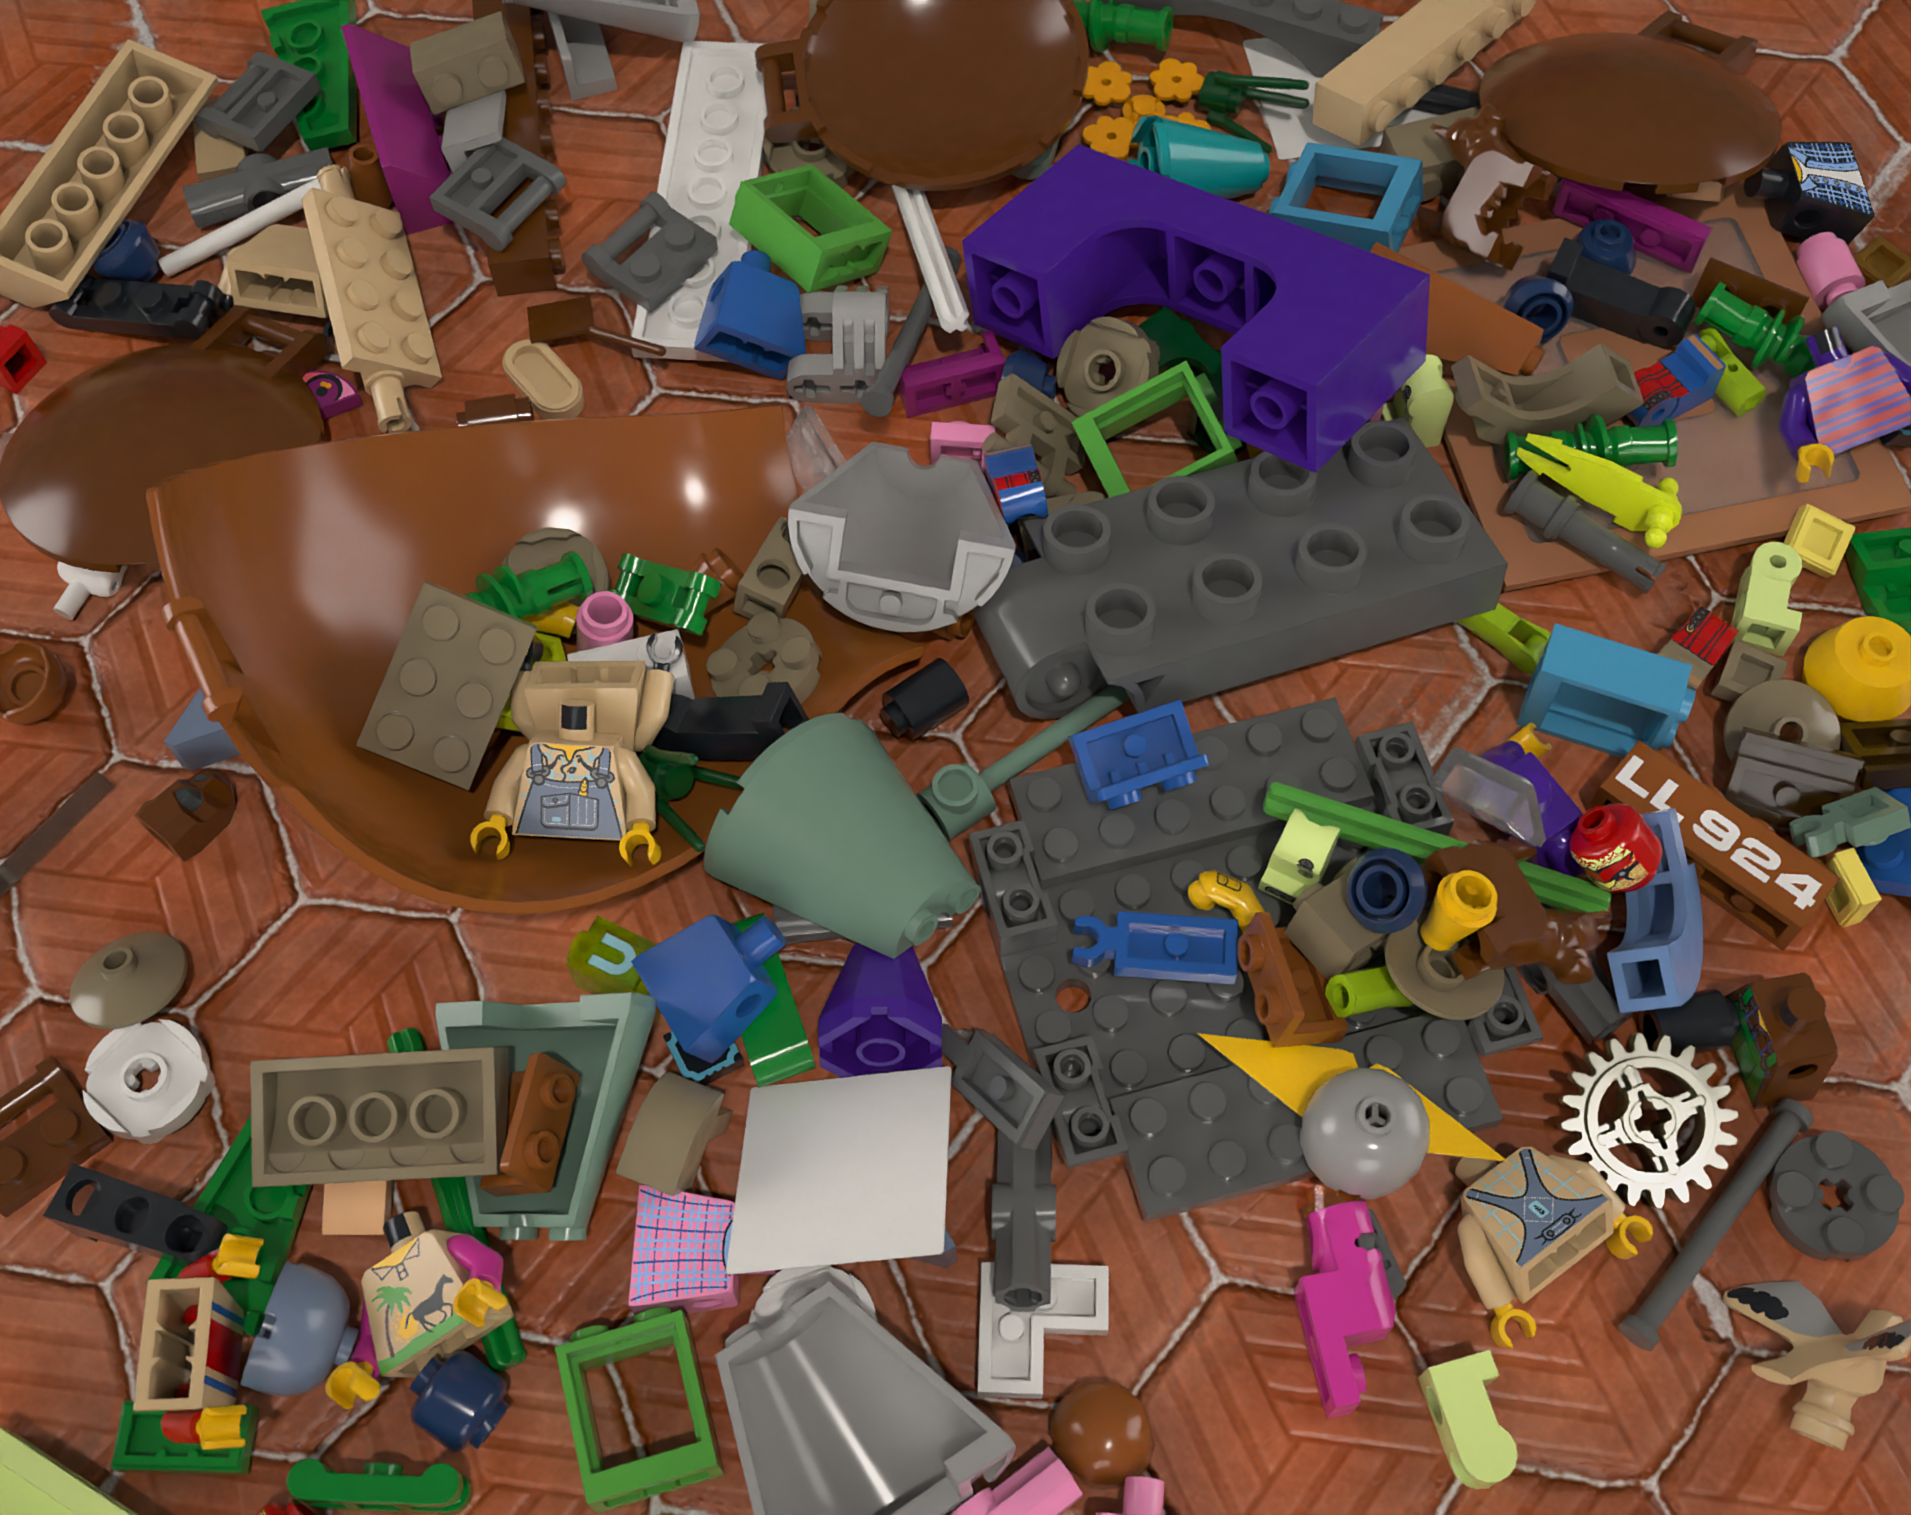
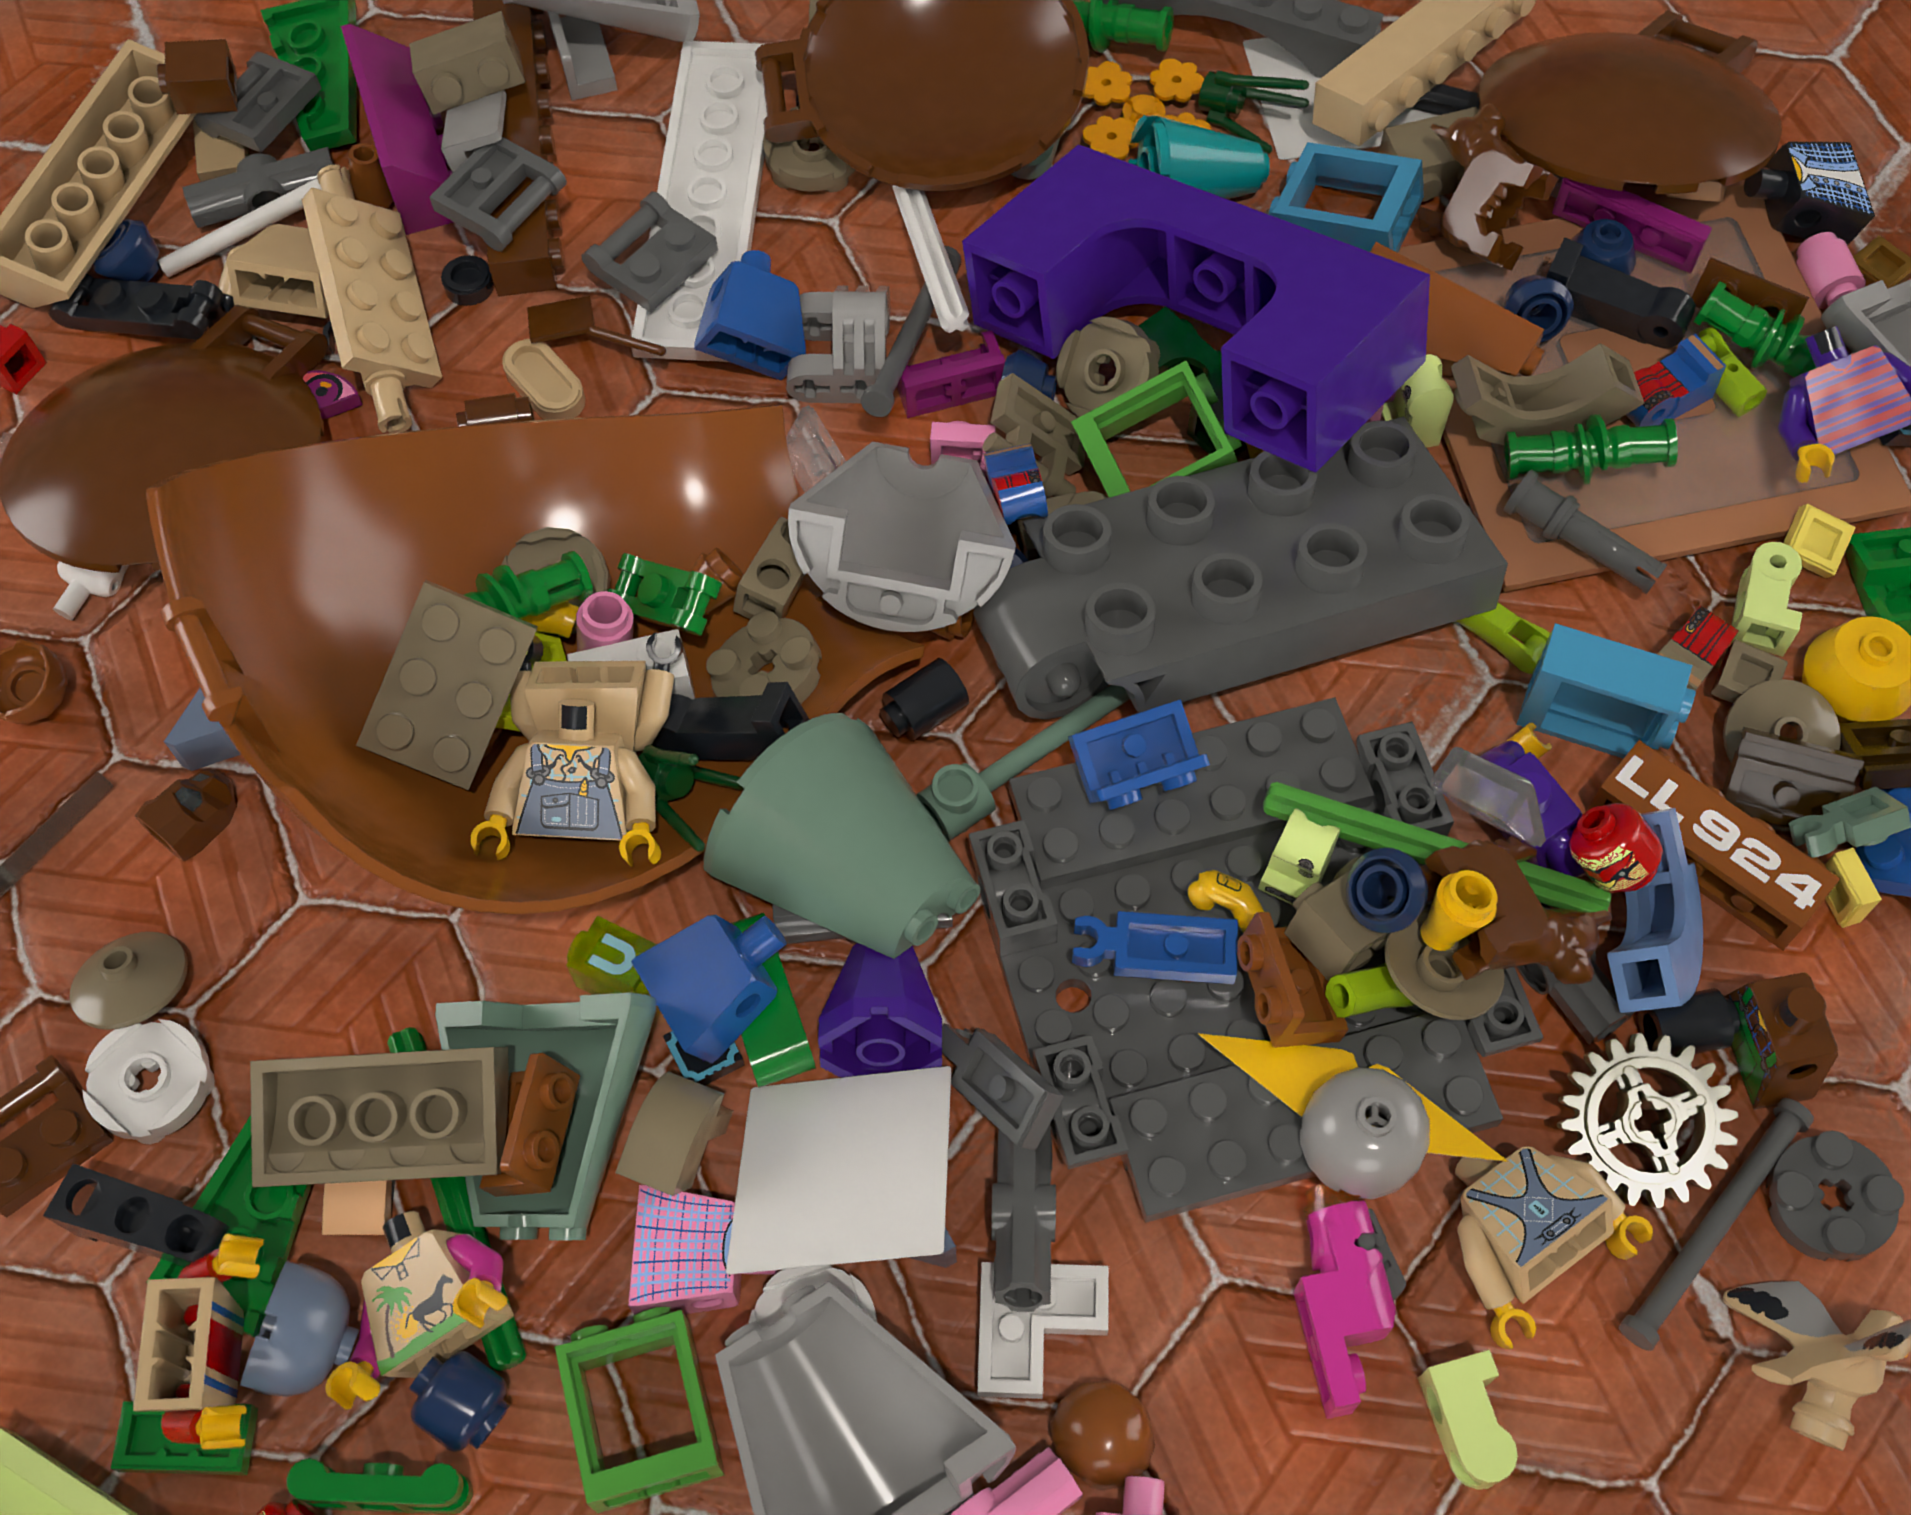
bright green window [729,164,892,293] -> none
neon yellow piece [1516,433,1682,549] -> none
none -> reddish brown brick [157,39,237,114]
none -> black tile [441,255,495,306]

